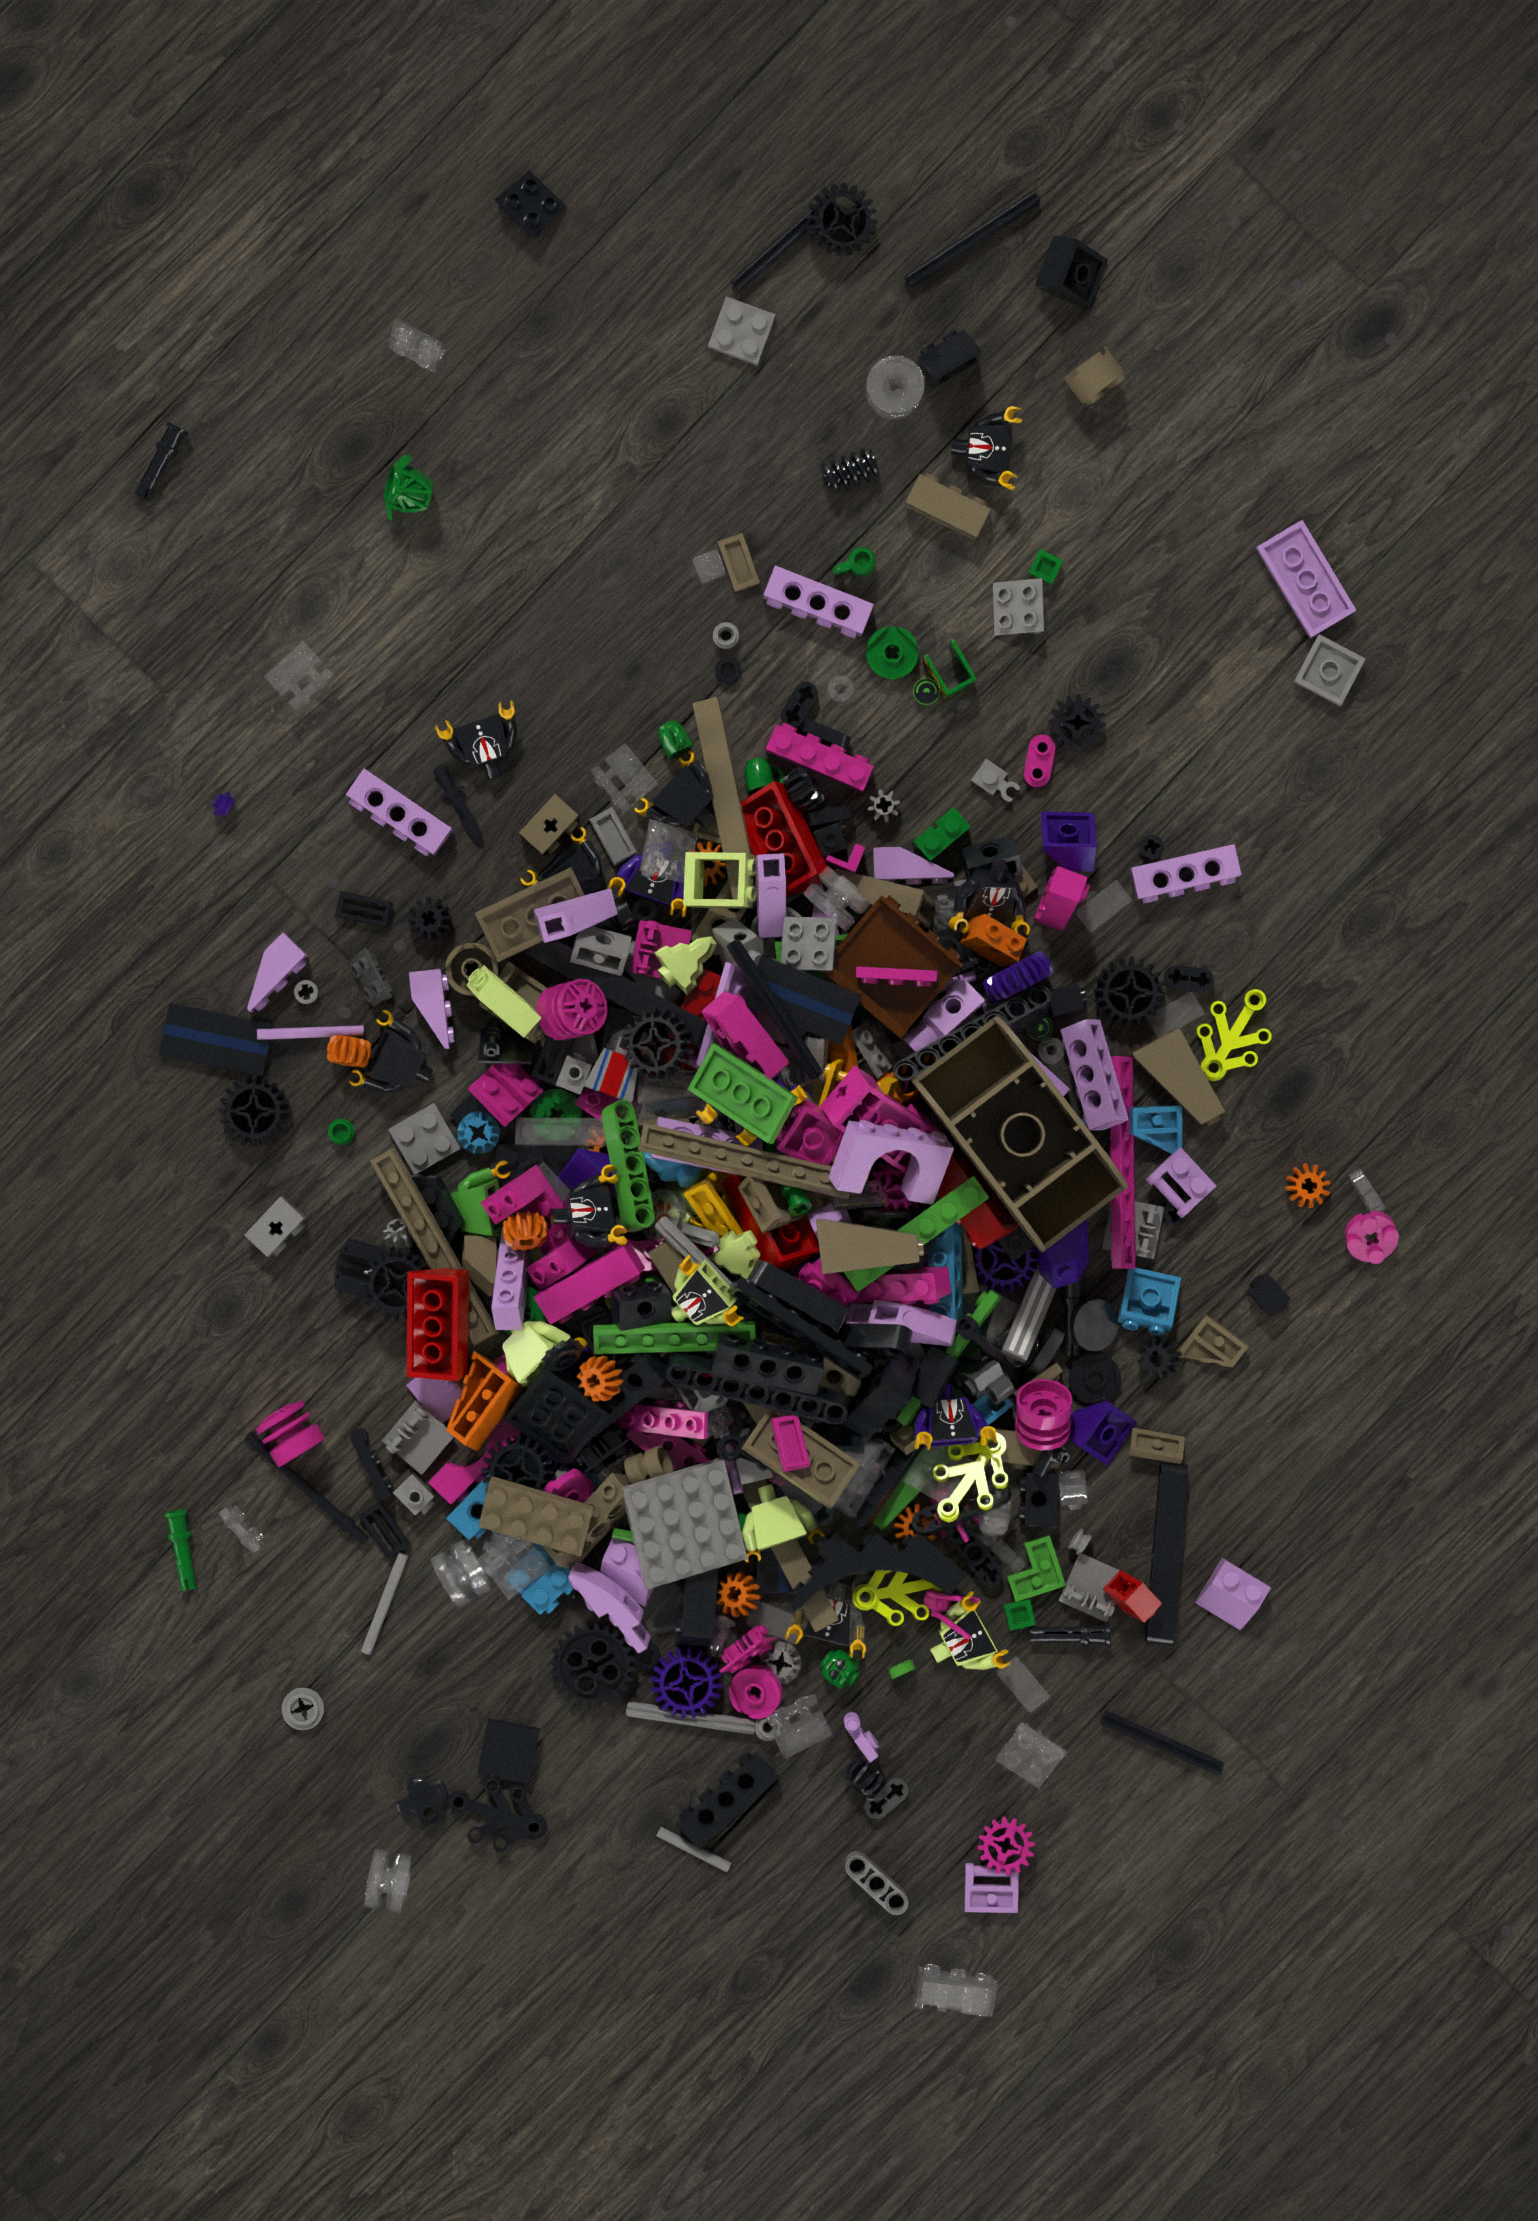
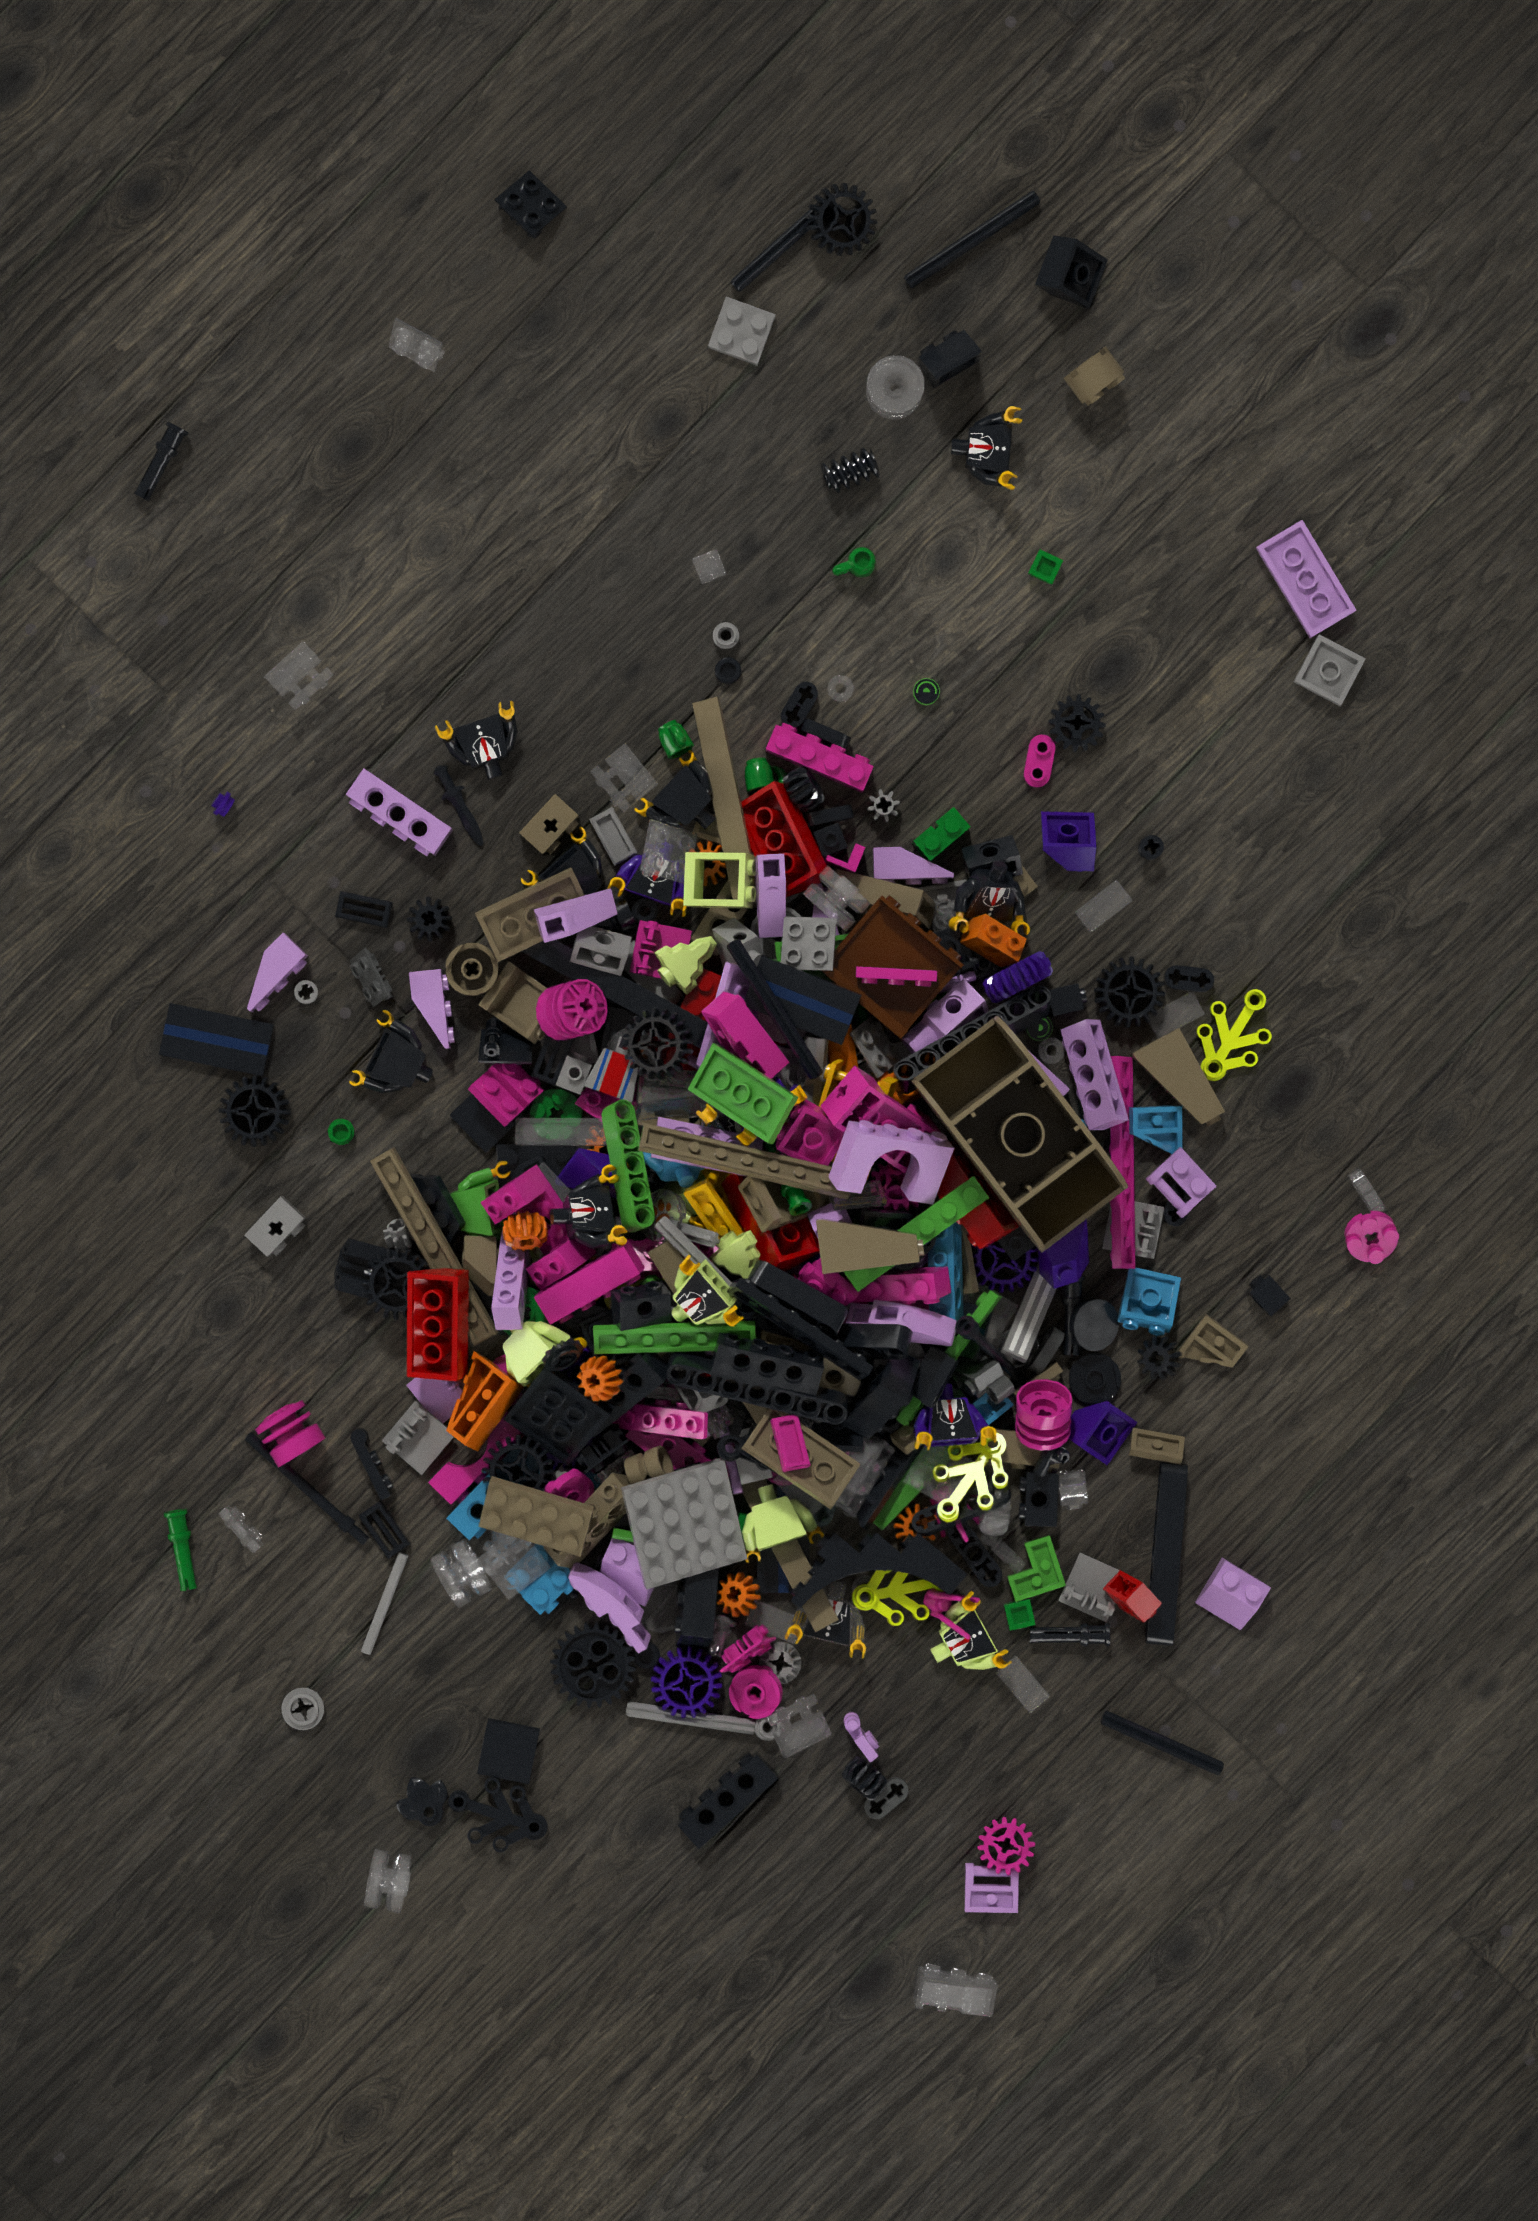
lavender bar [257,1025,364,1040] -> none
orange gear [327,1035,372,1068] -> none
green piece [384,455,434,521] -> none
light grey plate [388,1103,461,1174] -> none
light grey brick [393,1472,436,1515] -> none
dark azure gear [457,1112,500,1154] -> none
yellowish green window [467,965,542,1037] -> none
light grey bar [656,1827,731,1872] -> none
dark tan tile [718,533,760,593] -> none
lavender brick [763,566,874,638] -> none
green head [820,1649,860,1689] -> none
light grey beam [845,1851,908,1915] -> none
green plate [866,627,919,680] -> none
bright green tile [888,1659,916,1679] -> none
dark tan brick [905,473,991,541] -> none
green piece [923,639,977,699] -> none
light grey plate [971,759,1020,802] -> none
light grey hinge [993,578,1044,636] -> none
clear hinge [995,1722,1067,1789] -> none
dark pink wedge [1033,866,1090,931] -> none
light grey bush [1067,1528,1092,1555] -> none
lavender brick [1129,844,1242,904] -> none
orange gear [1285,1163,1331,1208] -> none

